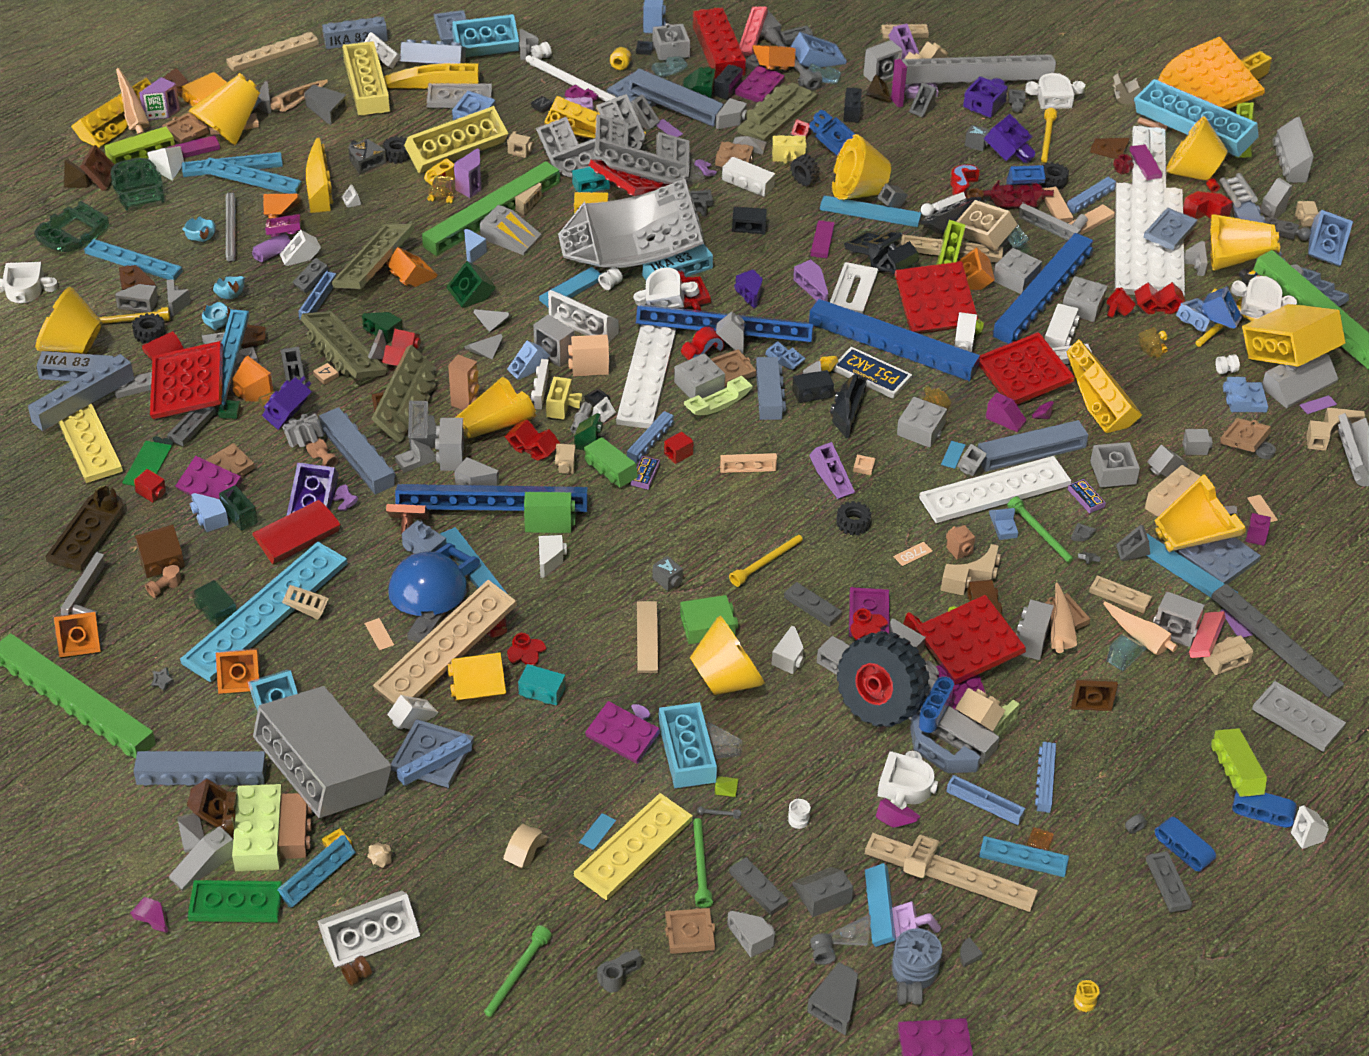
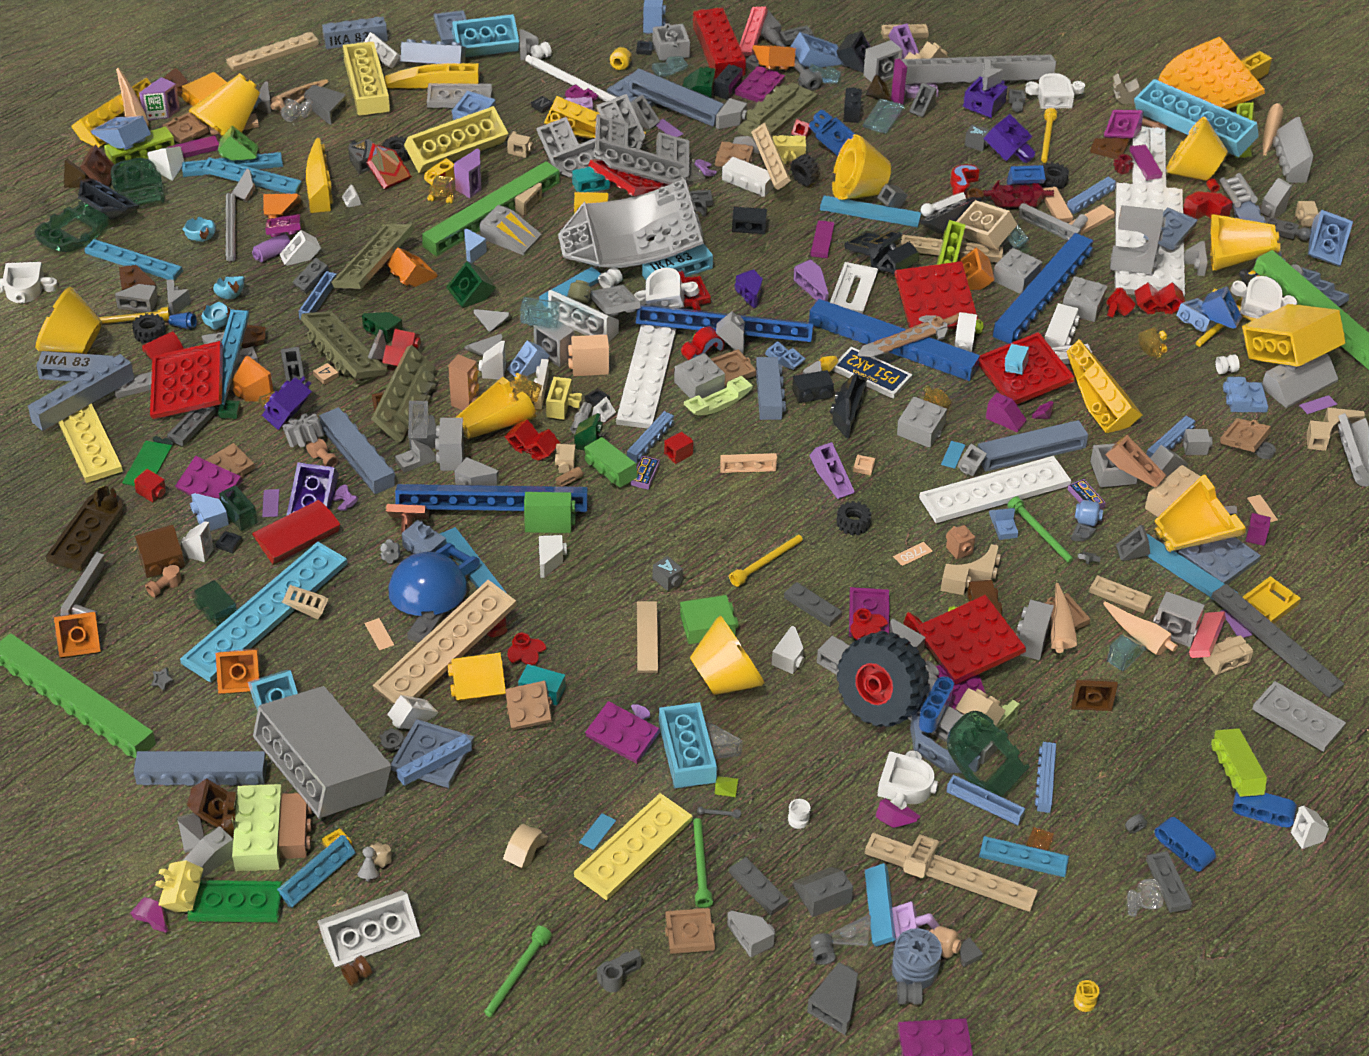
none -> black wedge [78,179,139,220]
none -> medium blue slope [91,116,151,150]
none -> light yellow brick [155,860,204,913]
none -> blue cone [169,312,197,330]
none -> white slope [181,521,213,562]
none -> black tile [215,531,243,554]
none -> bright green slope [218,126,258,161]
none -> light grey tile [232,169,255,202]
none -> medium lavender sticker [262,489,279,517]
none -> clear piece [281,99,313,122]
none -> light grey piece [357,846,379,881]
none -> tile [367,143,412,189]
none -> dark grey plant [380,539,400,564]
none -> dark grey animal [380,728,406,751]
none -> white slope [479,341,506,379]
none -> medium nougat plate [505,681,553,730]
none -> clear yellow piece [508,373,542,403]
none -> clear light blue brick [520,297,560,328]
none -> medium nougat piece [555,467,583,487]
none -> olive head [567,280,592,304]
none -> light grey plate [590,285,641,316]
none -> tan plate [751,123,791,190]
none -> black slope [836,31,871,73]
none -> sword [858,312,961,357]
none -> clear light blue piece [863,99,904,133]
none -> light nougat head [930,926,961,959]
none -> clear green slope [947,711,1030,797]
none -> light grey slope [982,59,1003,90]
none -> medium azure brick [1005,344,1029,375]
none -> medium blue head [1075,500,1103,526]
none -> magenta slope [1104,110,1143,138]
none -> nougat slope [1105,435,1166,487]
none -> light grey arch [1110,205,1166,274]
none -> clear piece [1127,879,1163,916]
none -> medium blue piece [1146,416,1195,458]
none -> yellow container [1243,576,1301,624]
none -> light nougat piece [1263,103,1283,155]

